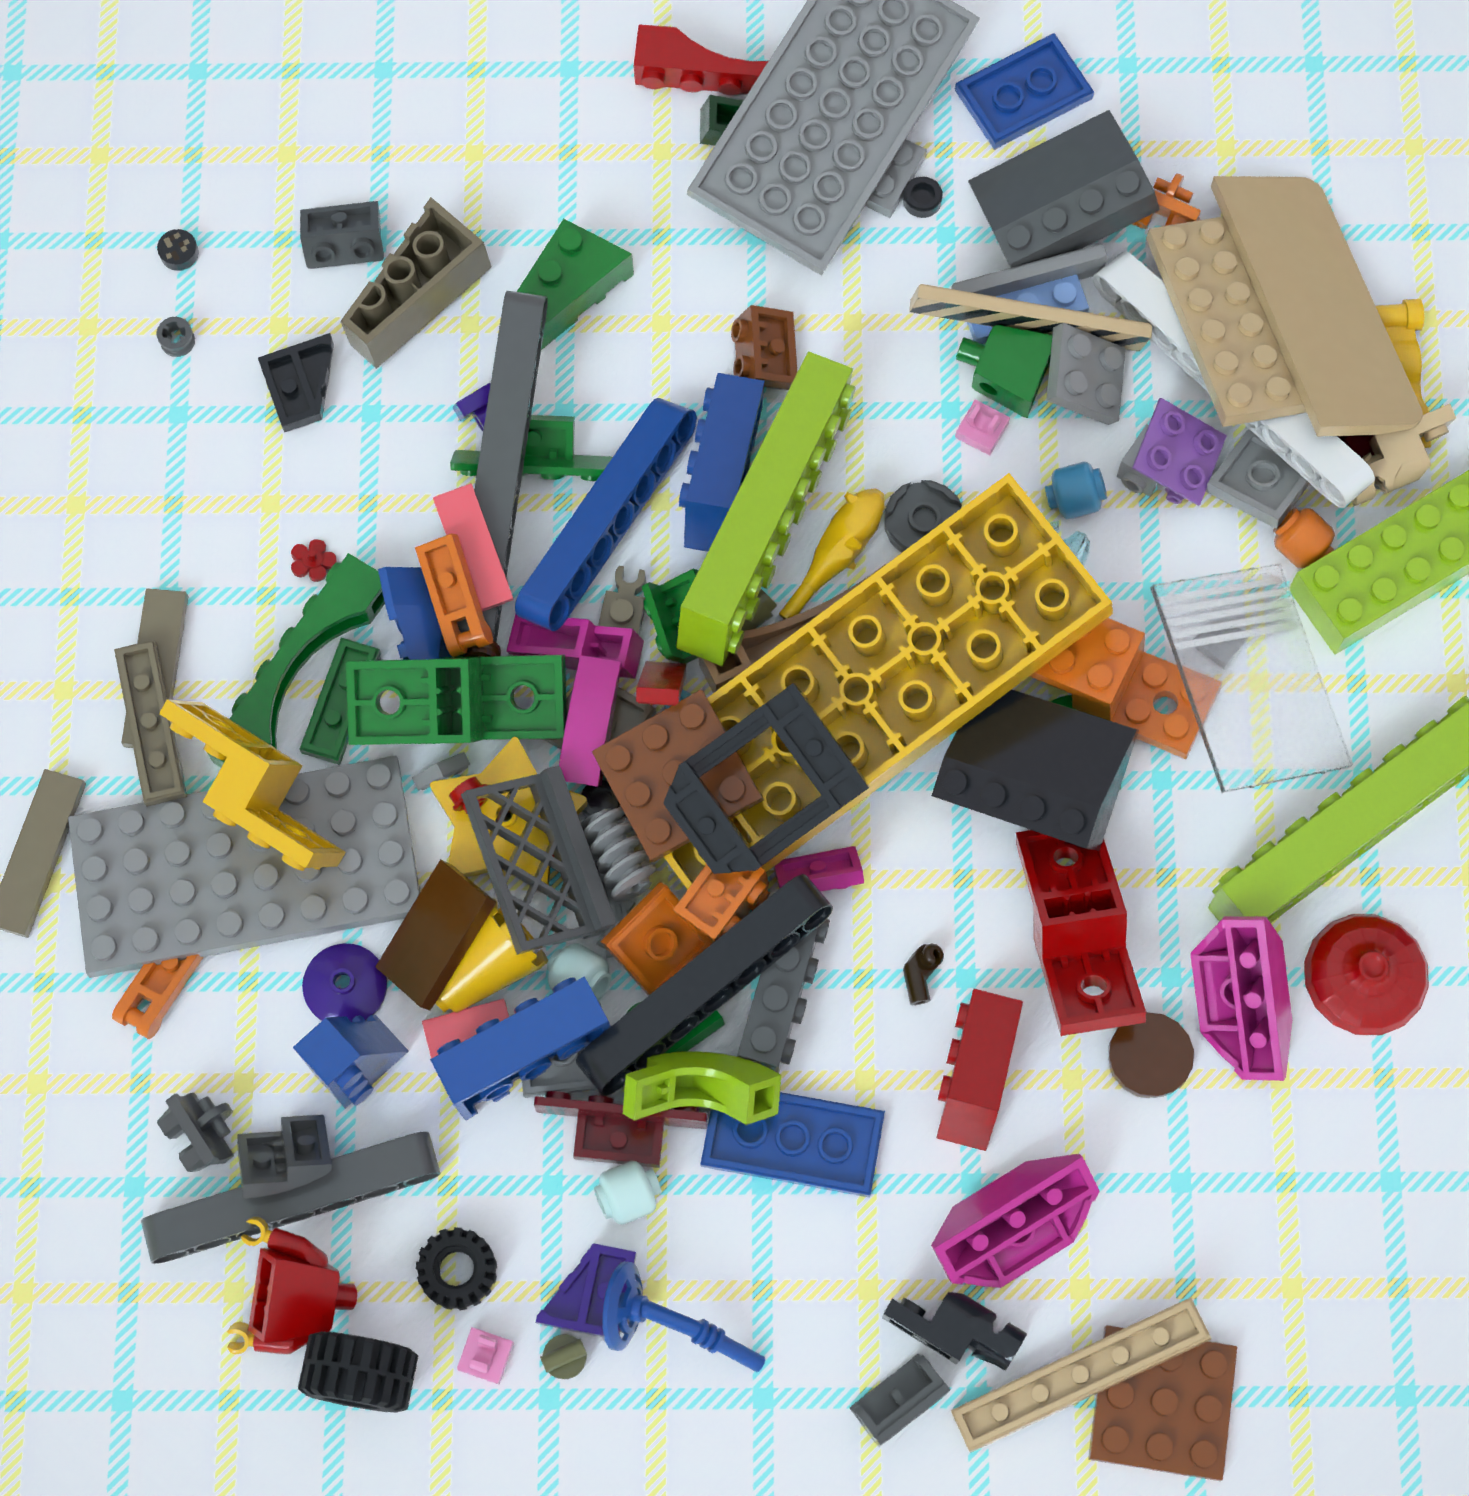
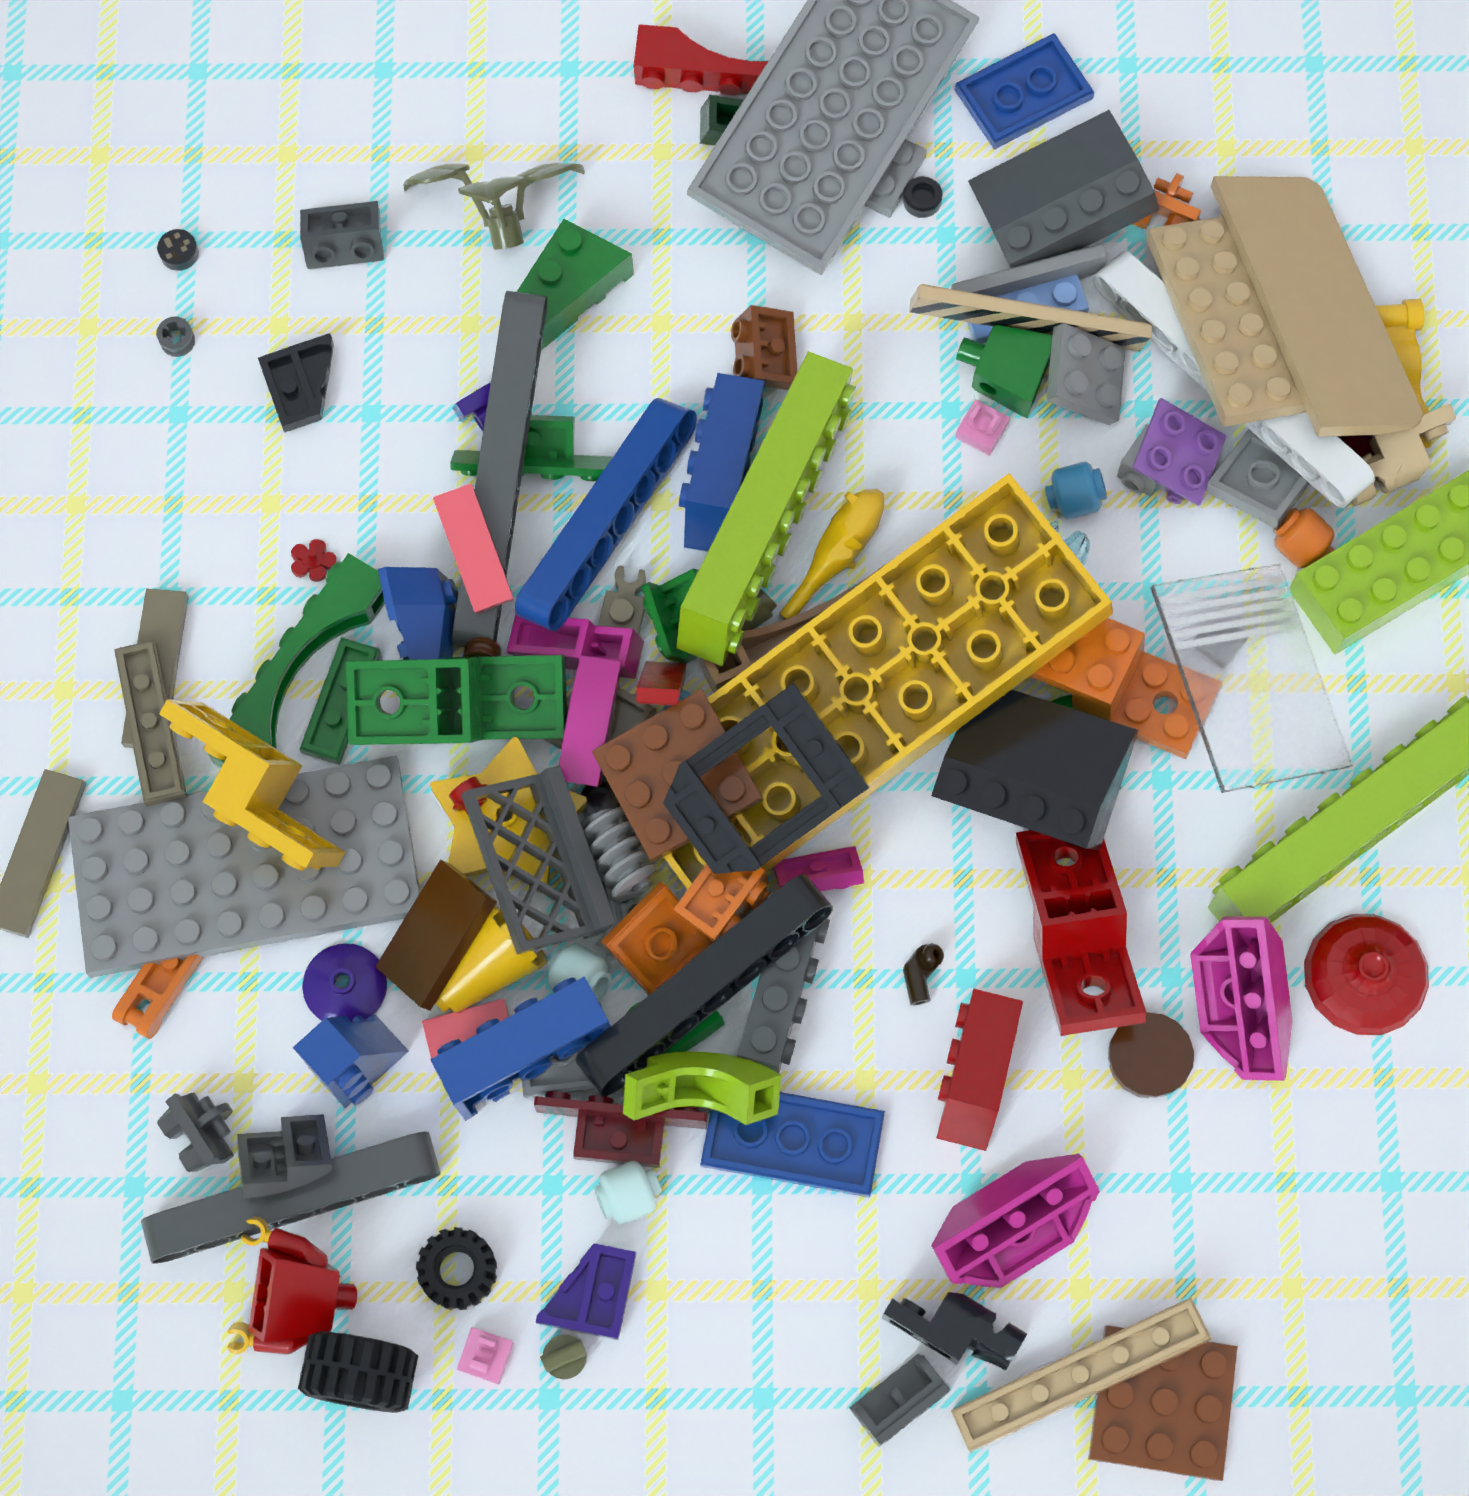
dark tan wedge [340,197,492,369] -> none
light grey tile [412,752,470,791] -> none
orange plate [415,533,493,657] -> none
blue dish [602,1261,766,1372] -> none
dark grey tile [884,480,962,553] -> none
none -> olive plant [403,163,585,250]

